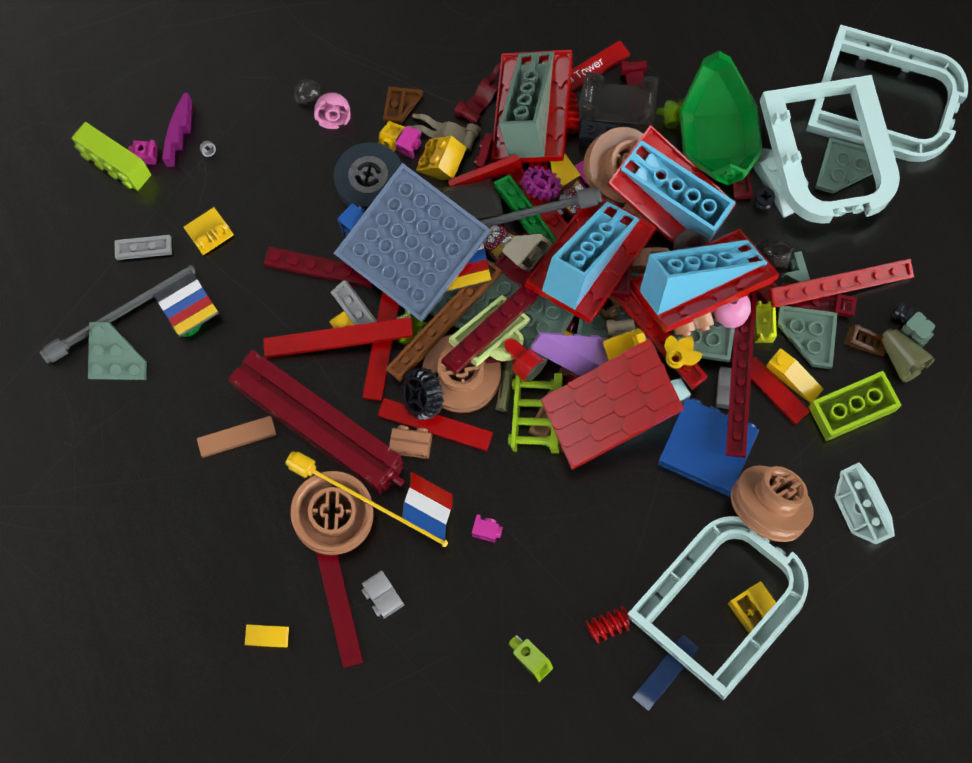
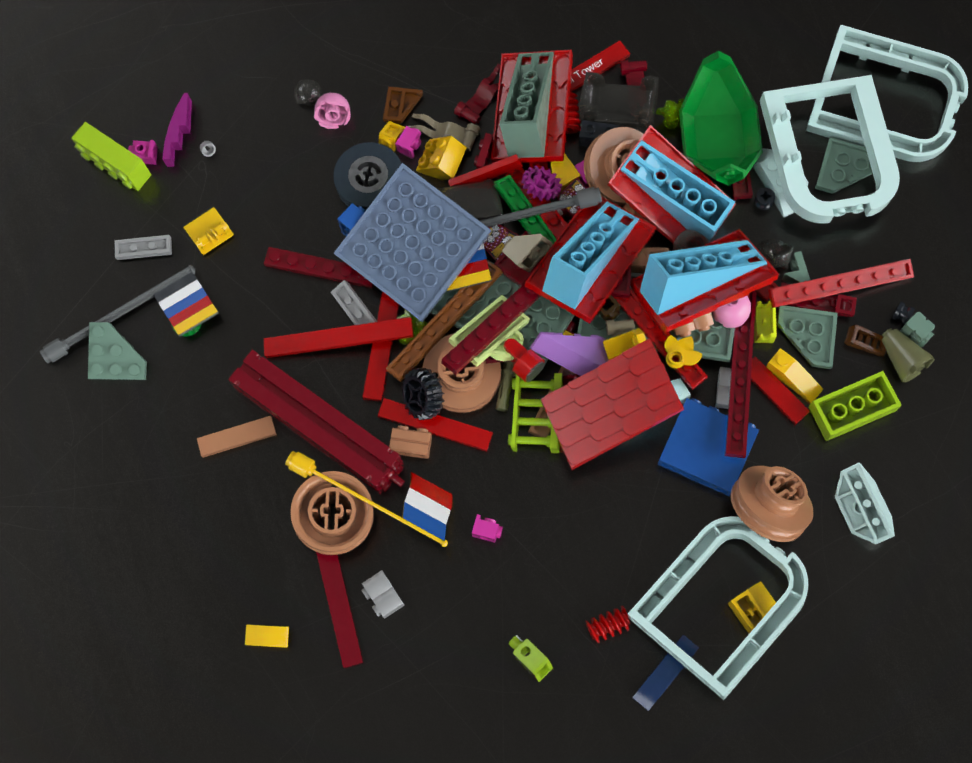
yellow plate [329,311,354,328] -> none

